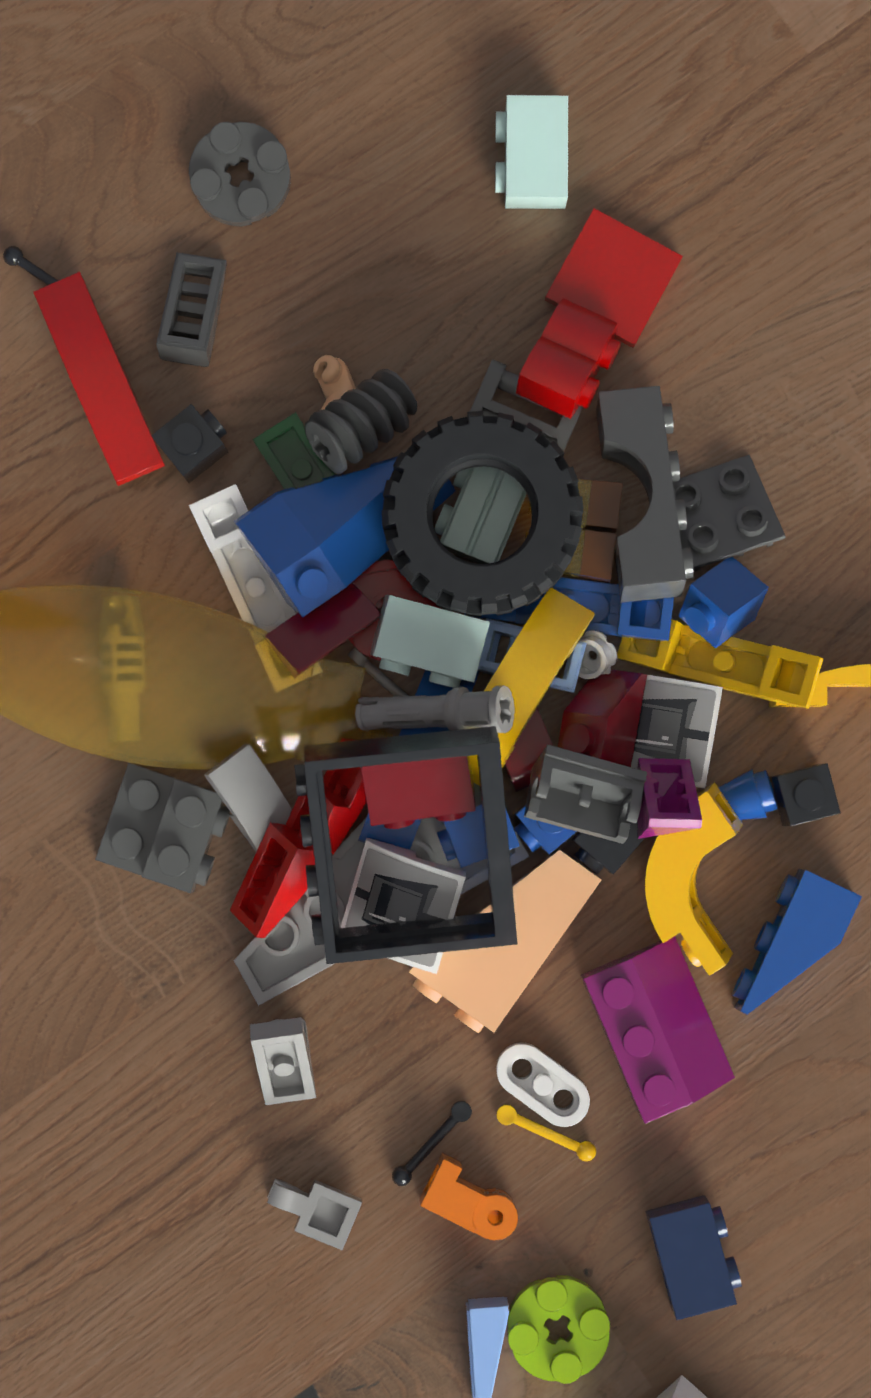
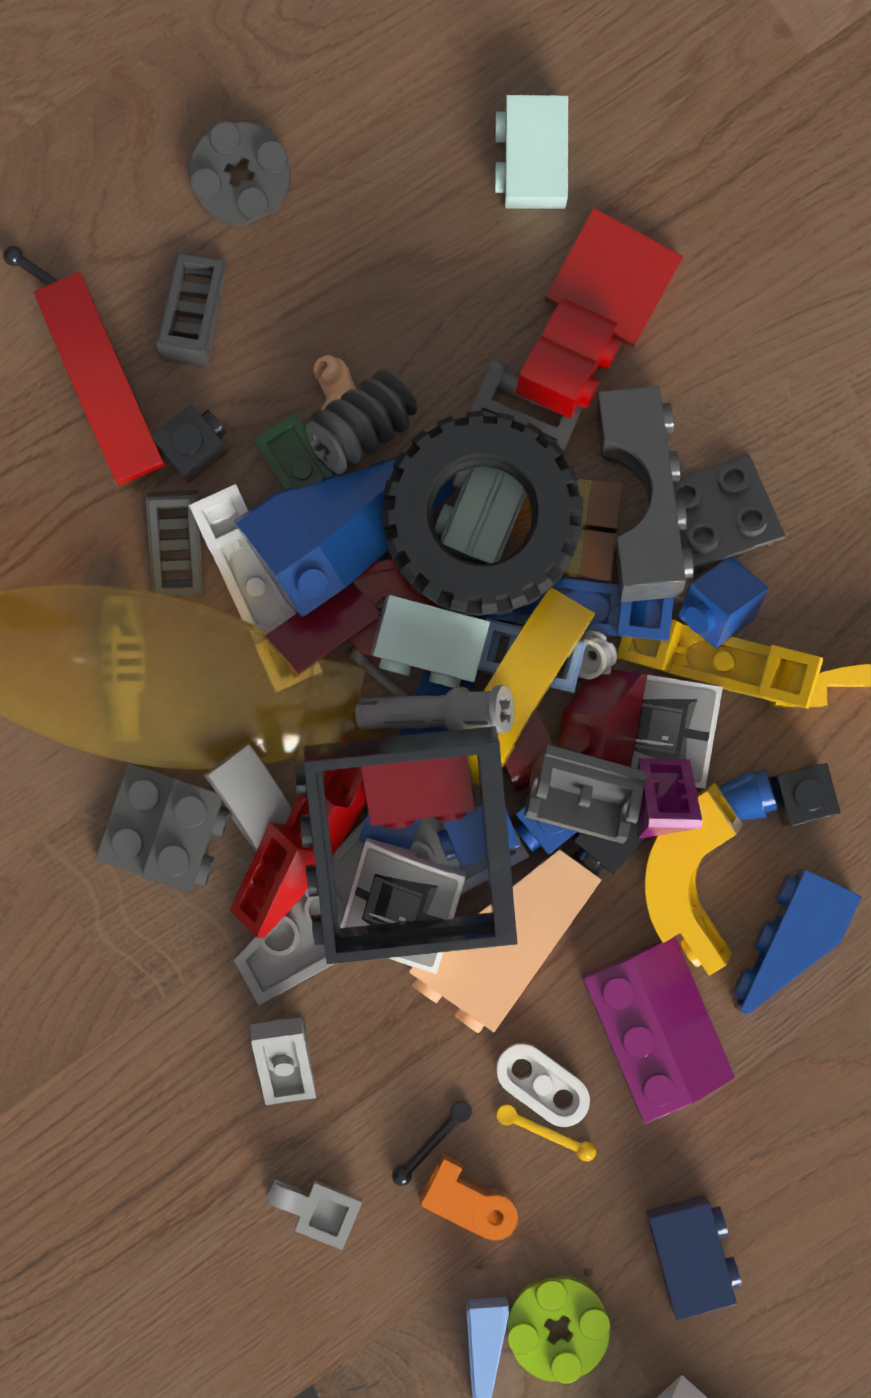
none -> dark grey slope [146,490,204,598]

